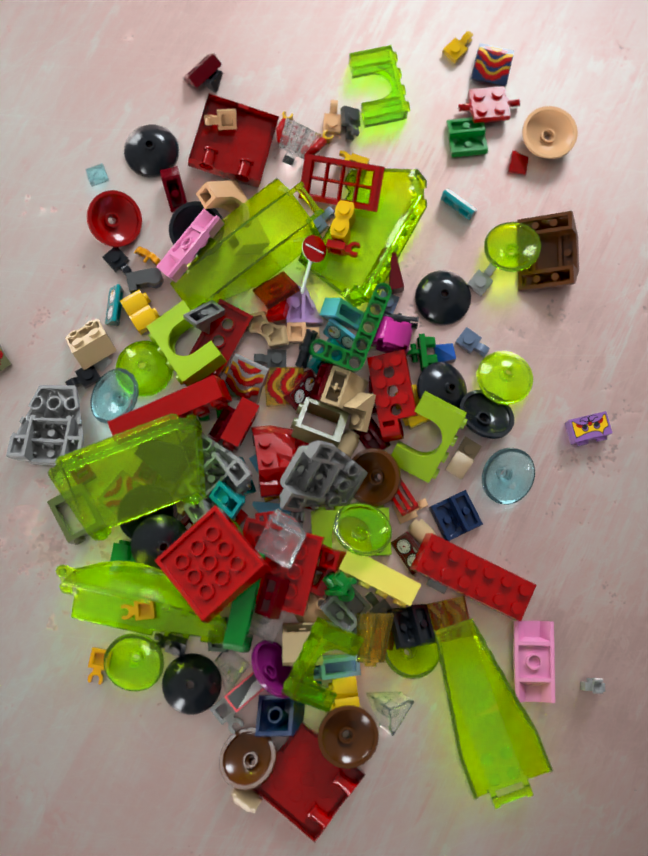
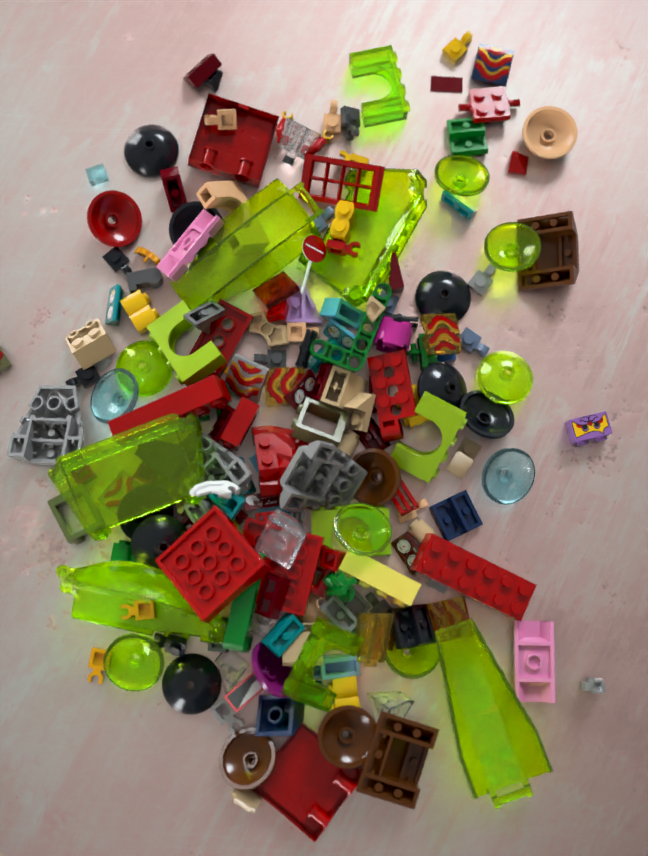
none -> white piece [190,480,240,499]
none -> dark red sticker [244,493,279,510]
none -> teal slope [261,612,306,658]
none -> reddish brown slope [356,710,439,809]
none -> tan tile [366,295,386,323]
none -> slope [419,313,461,355]
none -> dark red sticker [431,76,463,92]
none -> clear neon green dish [434,155,490,197]

